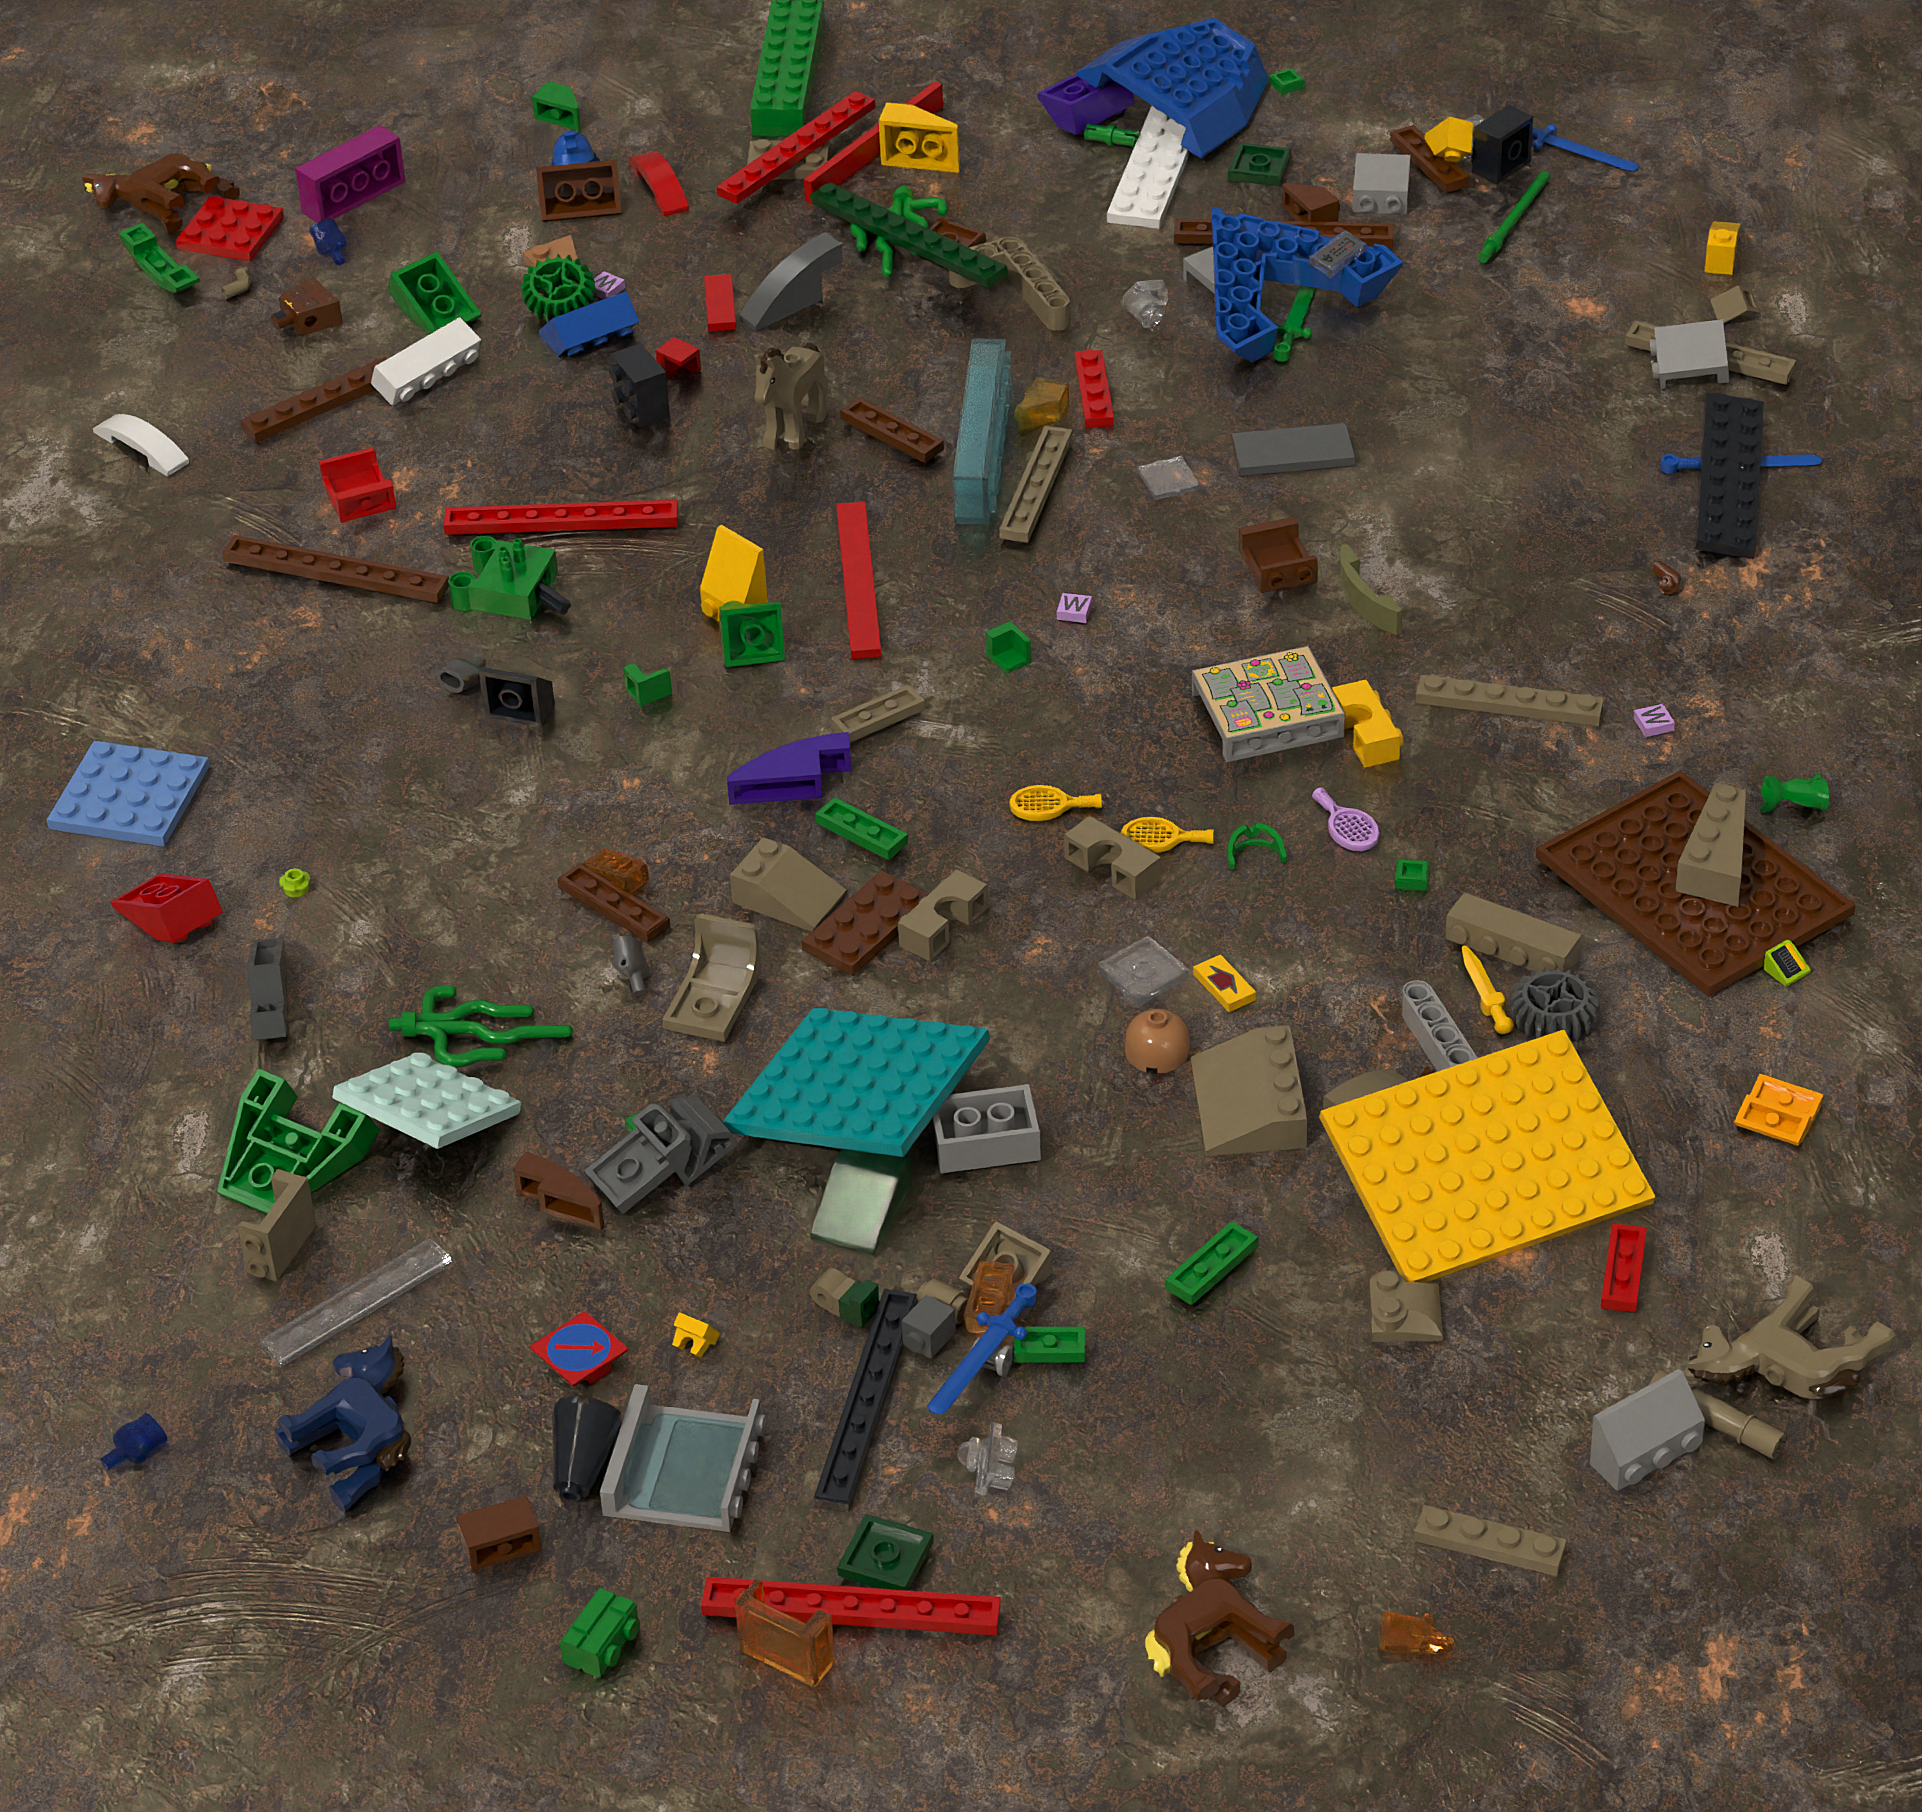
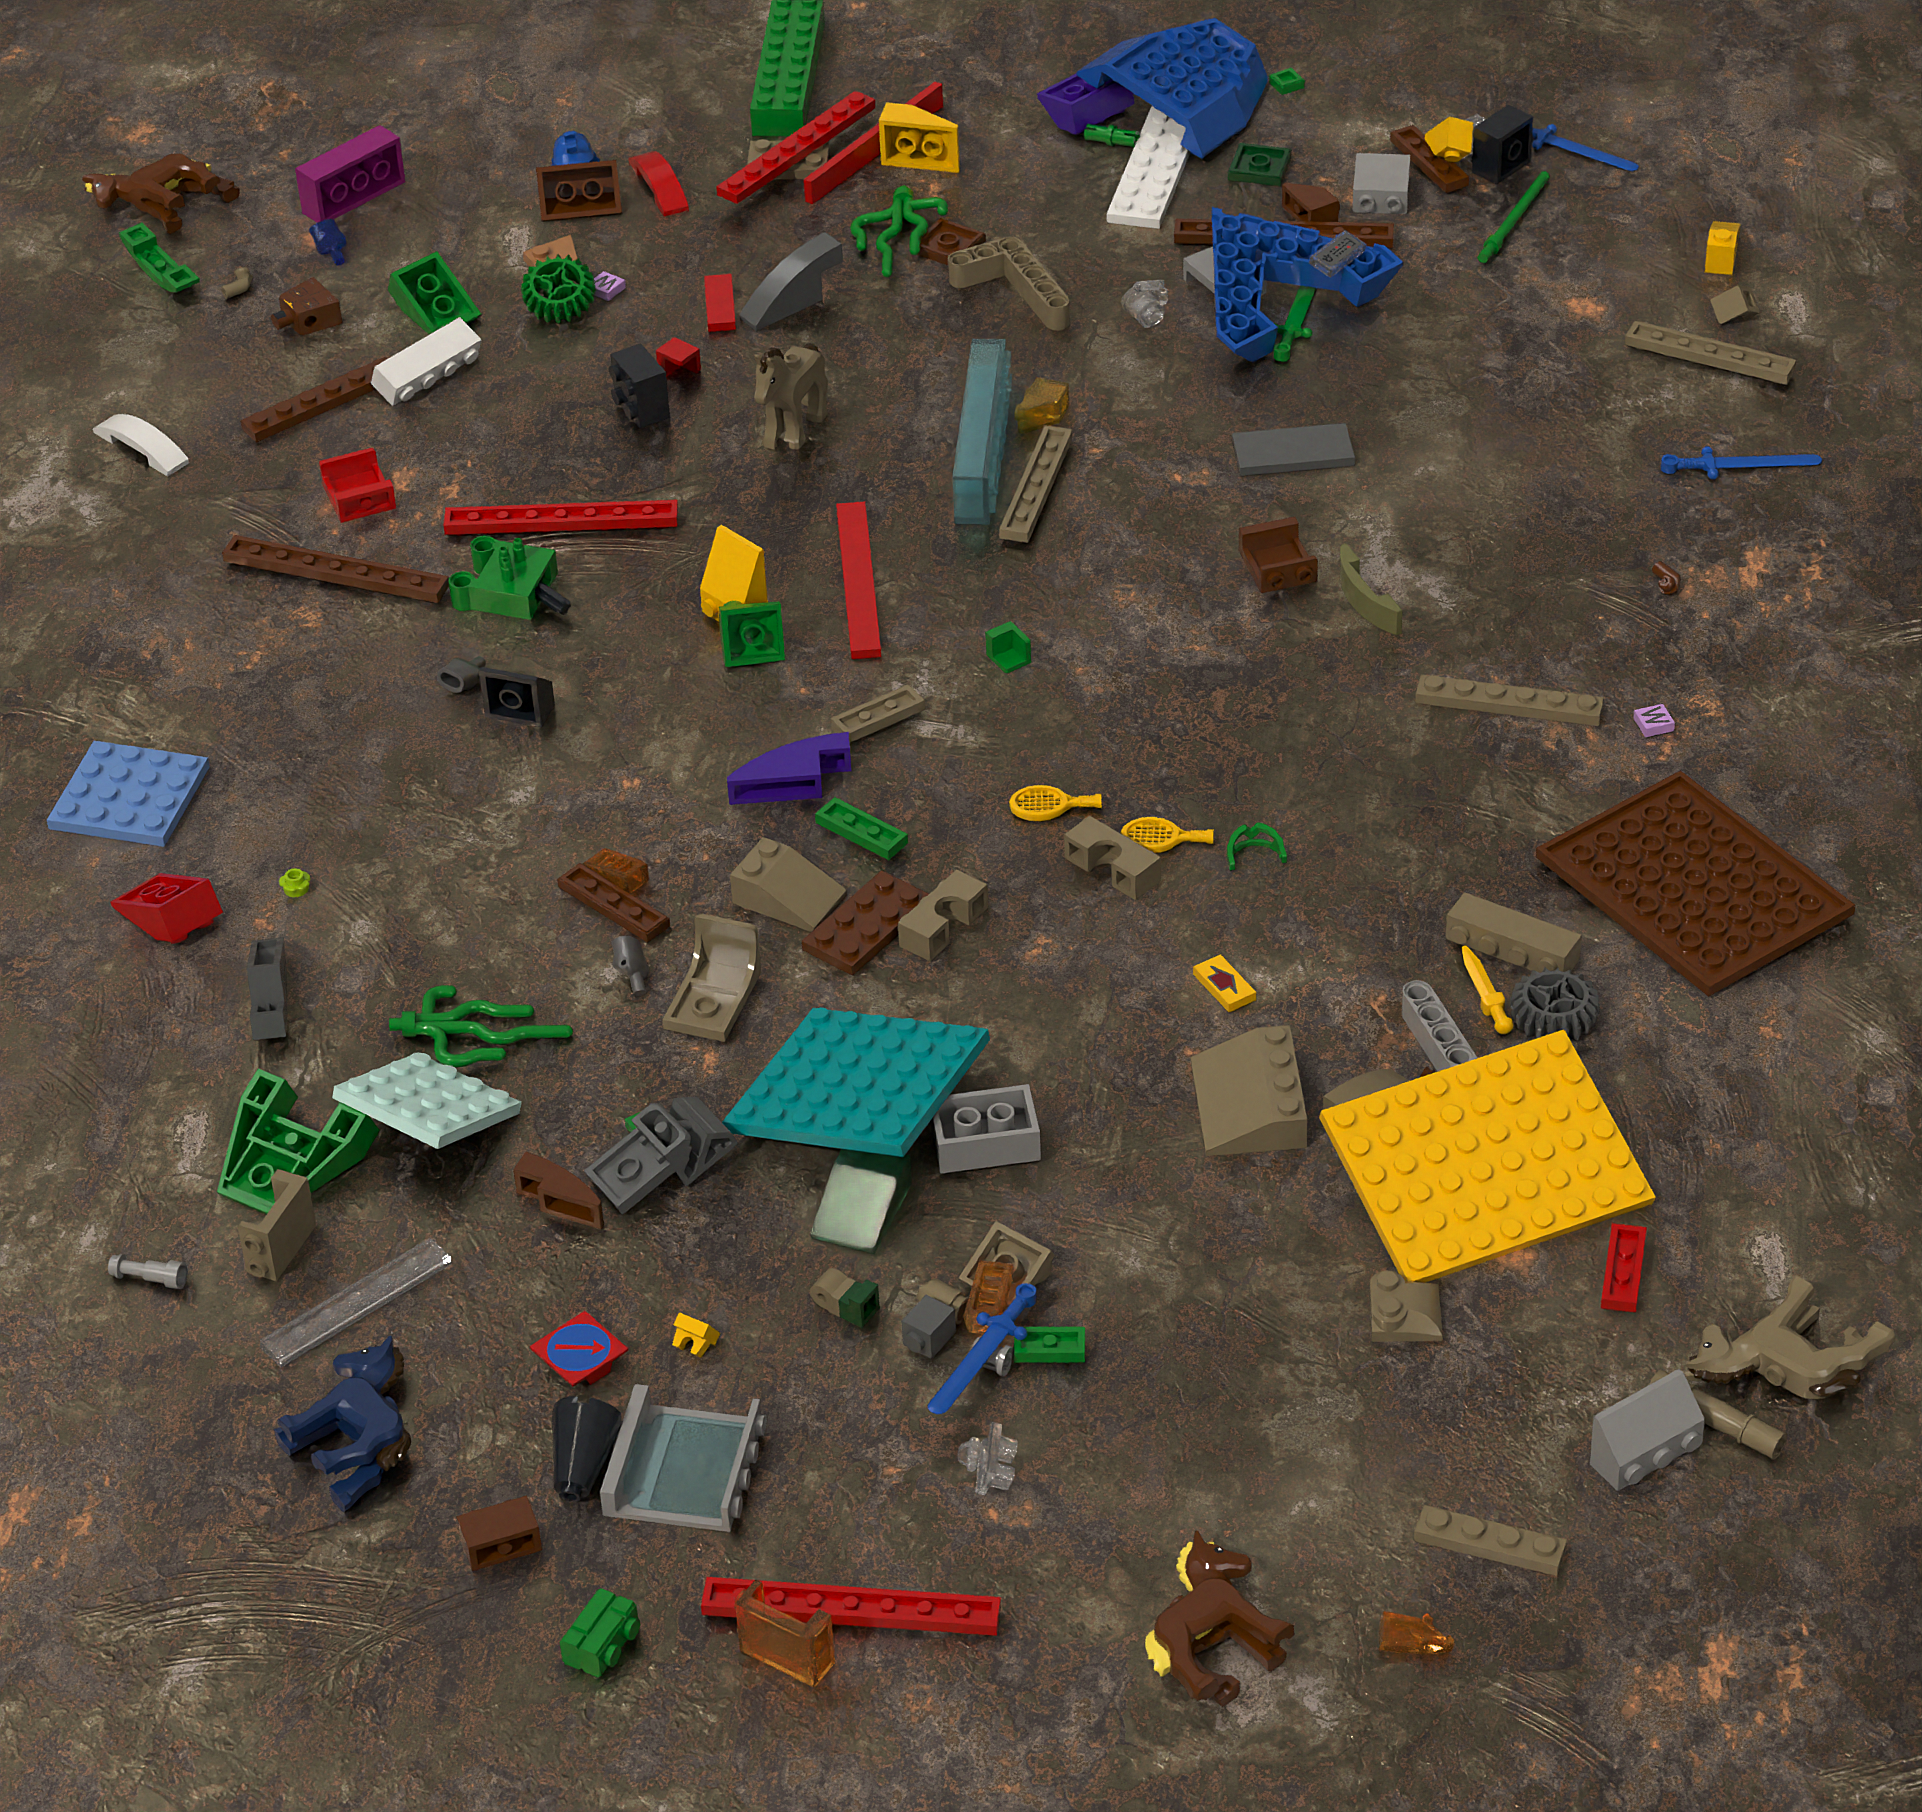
clear blue piece [100,1413,168,1470] -> none
red plate [176,196,284,262] -> none
green slope [532,81,581,131] -> none
blue slope [538,291,639,356] -> none
green panel [623,663,672,707] -> none
dark green plate [810,182,1008,288] -> none
black tile [813,1289,918,1512] -> none
dark green plate [837,1514,934,1591] -> none
reddish brown plate [840,397,944,463] -> none
lavender tile [1057,593,1092,623] -> none
red plate [1074,350,1114,428] -> none
clear tile [1097,935,1189,1006] -> none
medium nougat cylinder [1125,1009,1190,1073] -> none
clear piece [1137,456,1200,500] -> none
green plate [1165,1221,1258,1305] -> none
panel [1192,646,1345,762] -> none
lavender piece [1312,787,1380,852] -> none
yellow arch [1332,680,1403,768] -> none
green tile [1395,859,1429,891] -> none
light grey panel [1650,319,1729,389] -> none
dark tan wedge [1676,782,1746,907] -> none
black plate [1695,392,1764,559] -> none
light orange slope [1734,1074,1824,1146] -> none
green animal [1760,774,1829,813] -> none
slope [1763,939,1811,987] -> none
none -> light grey piece [108,1254,188,1289]

